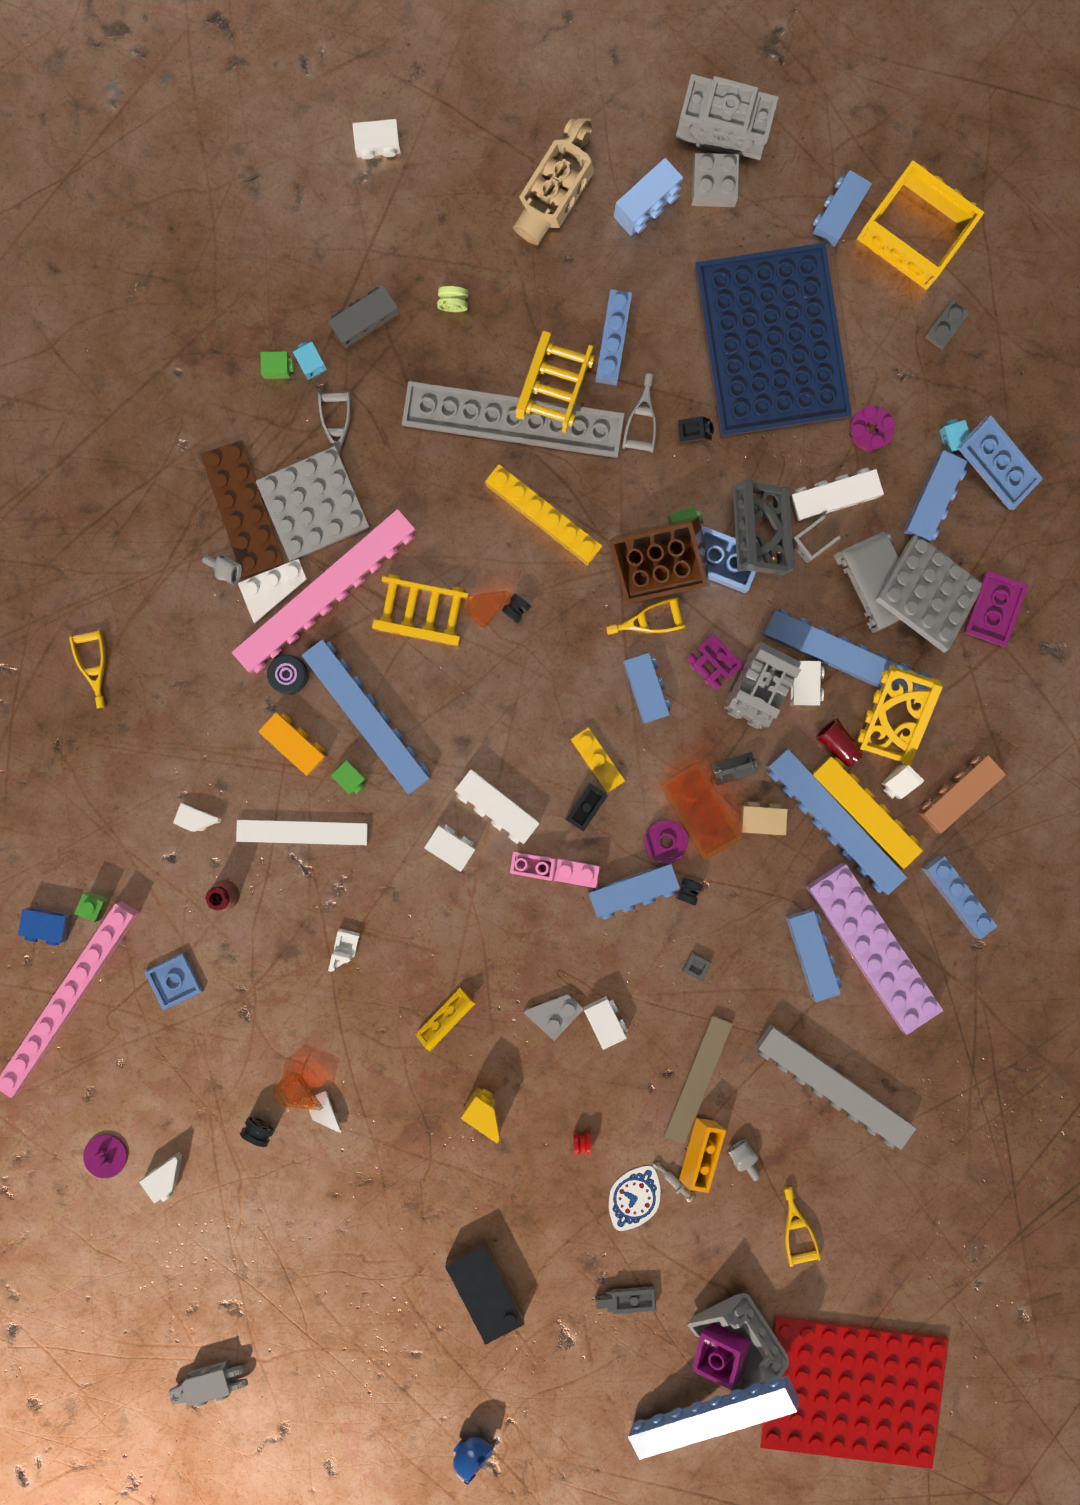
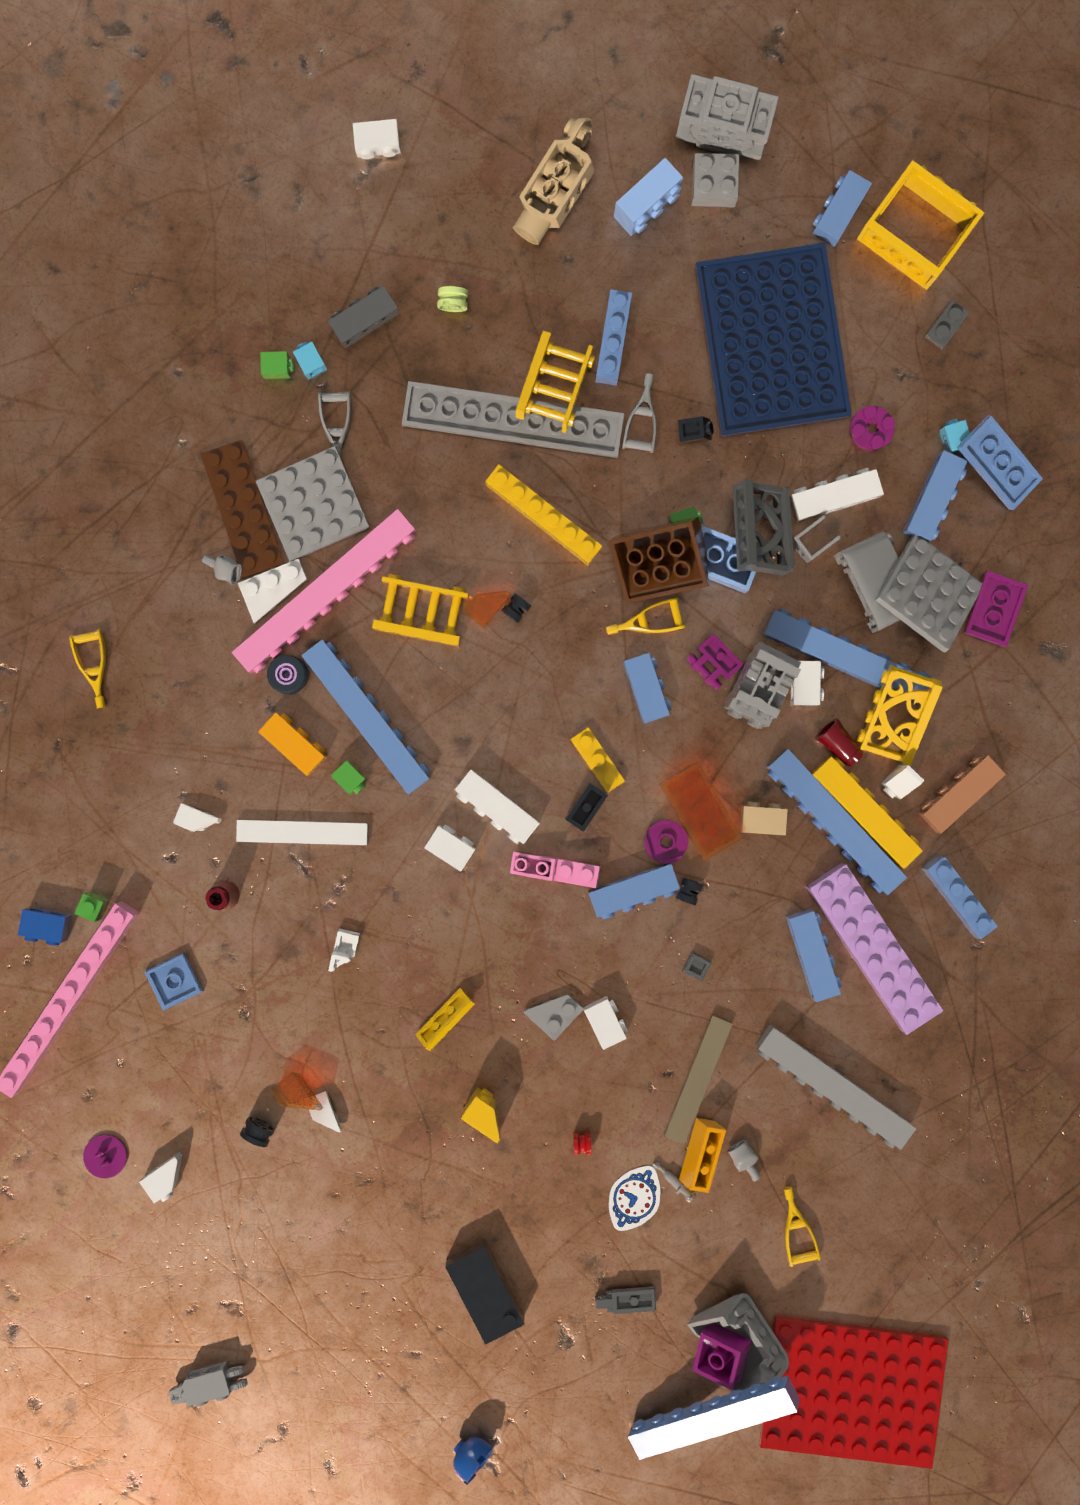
dark grey hinge [710,752,758,786] -> none

